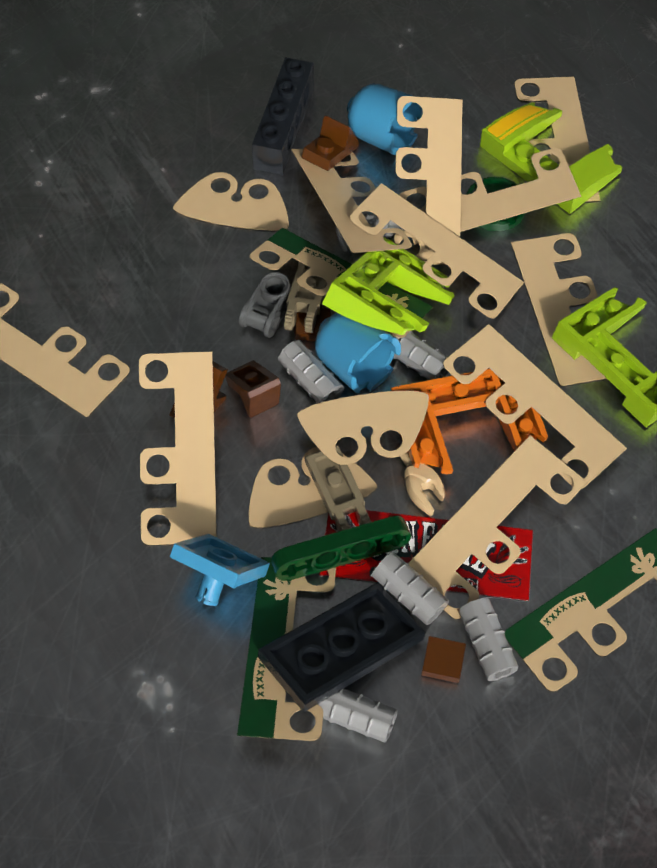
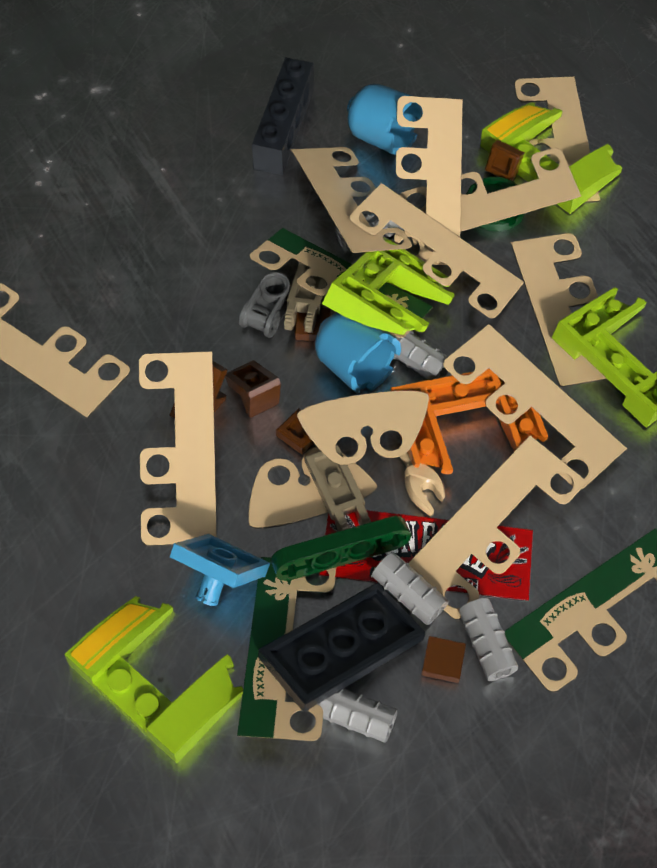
tan piece [173,172,289,231] -> none
light grey axle [278,340,344,403] -> none
reddish brown slope [302,116,359,171] -> none
none -> lime wedge [64,596,243,763]
none -> reddish brown tile [276,408,314,455]
none -> reddish brown tile [485,140,525,181]

